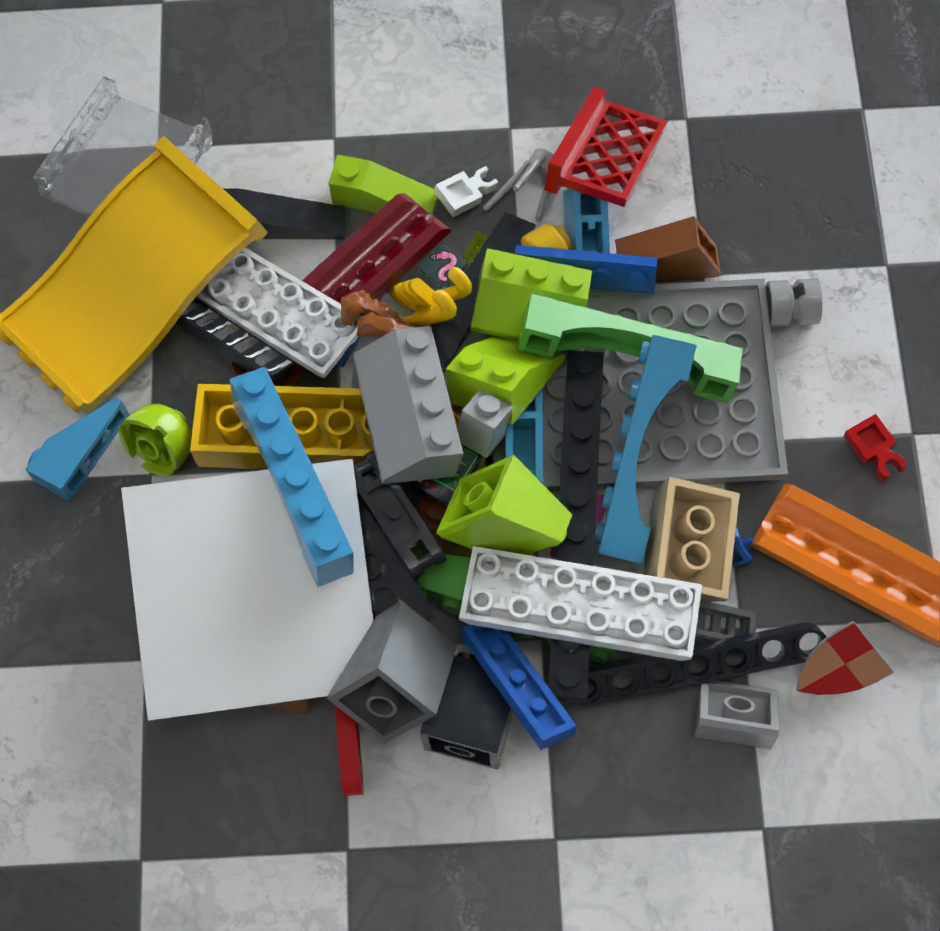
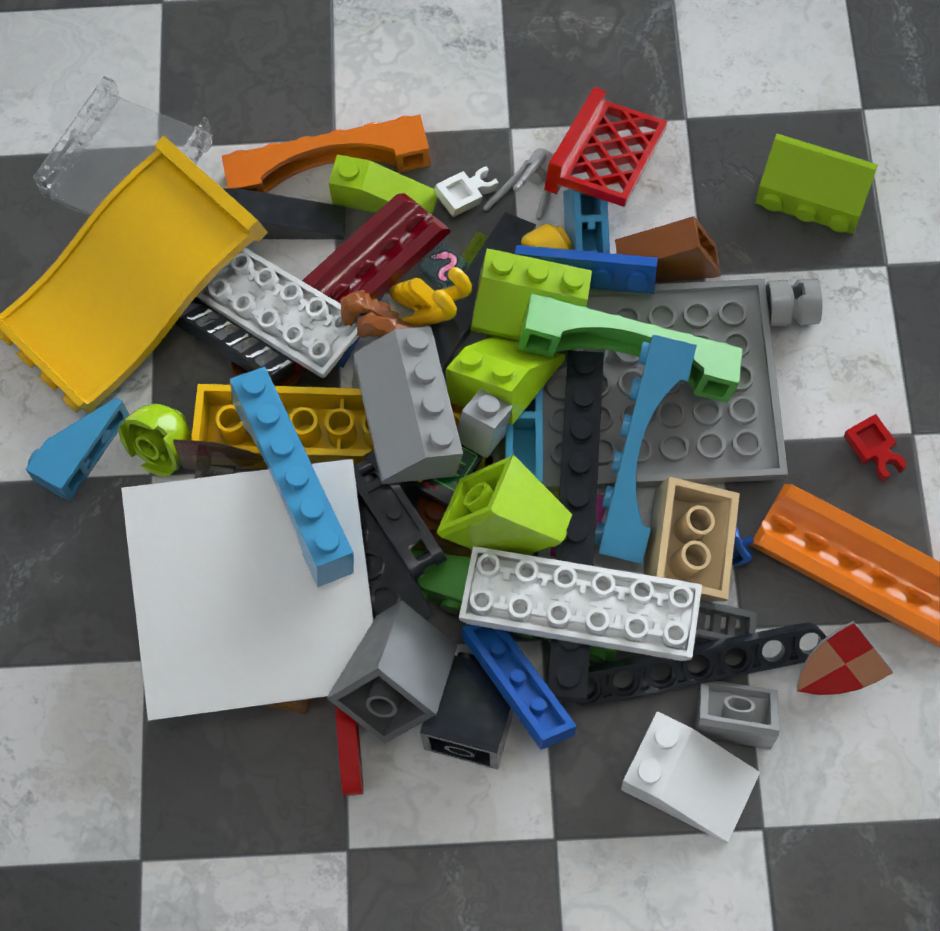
none -> clear smoke shield [173,439,264,479]
none -> orange arch [221,114,431,193]
none -> white slope [621,711,760,843]
none -> lime slope [755,134,878,235]

